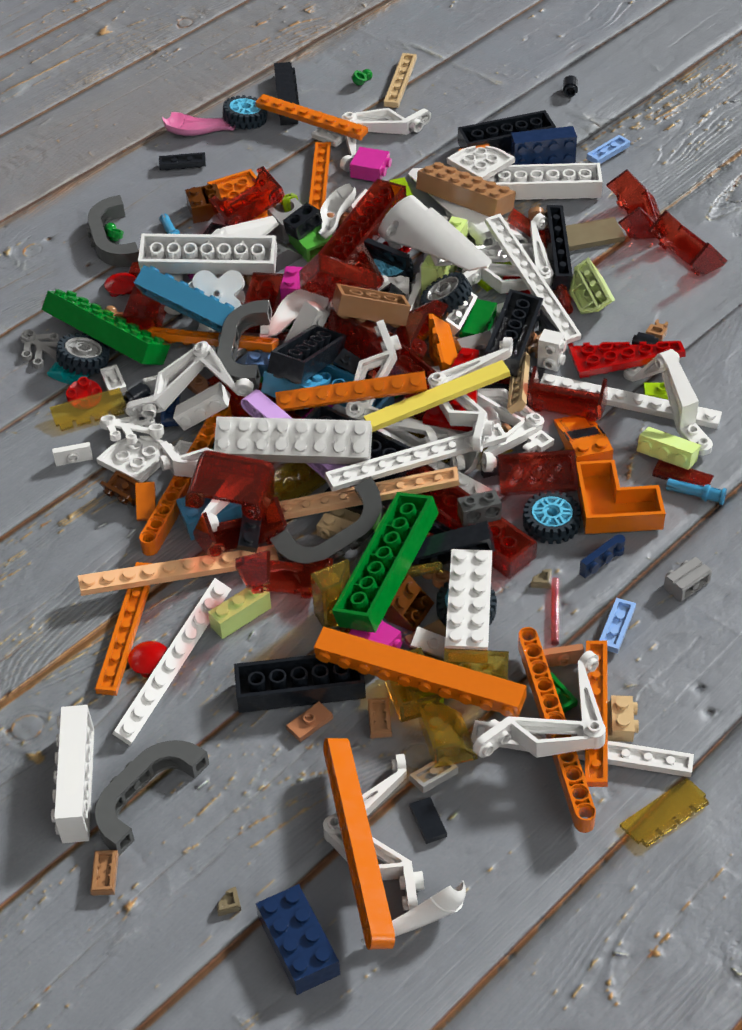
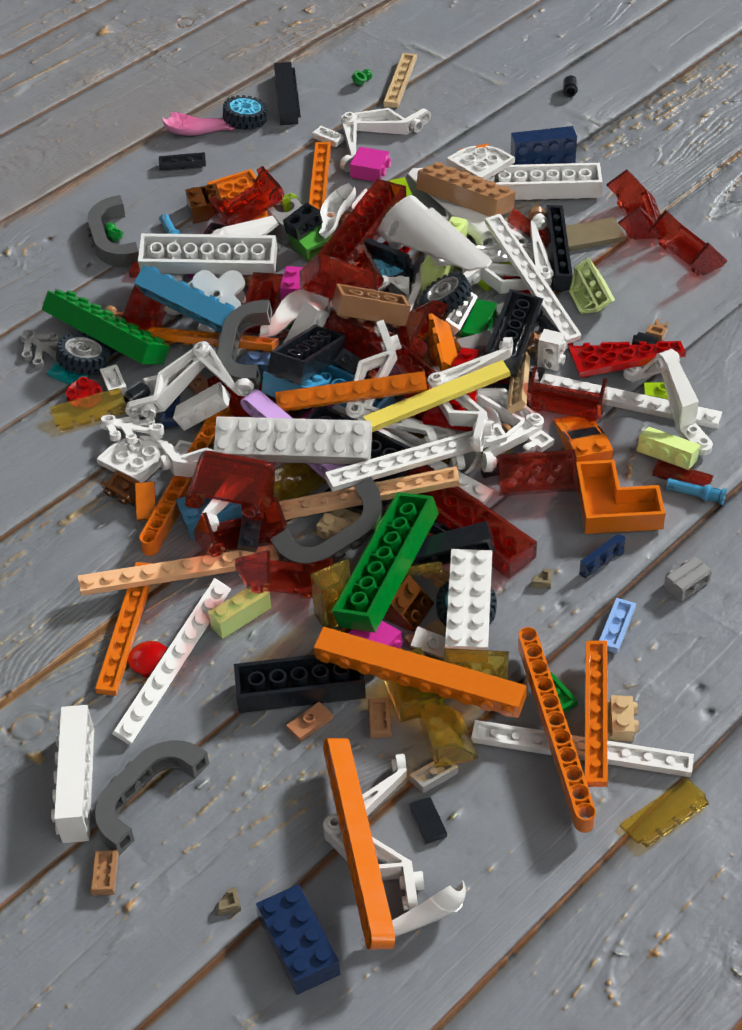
white plate [52,442,93,466] -> none
red dish [104,273,136,297] -> none
orange plate [255,94,368,141] -> none
dark grey brick [457,490,502,527] -> none
black brick [458,110,556,152] -> none
white piece [473,650,606,758] -> none
wheel [523,490,581,544] -> none
nougat plate [543,644,584,667] -> none
clear red bar [551,577,560,646] -> none
clear red pin [556,284,573,315] -> none
light blue plate [586,135,631,164] -> none

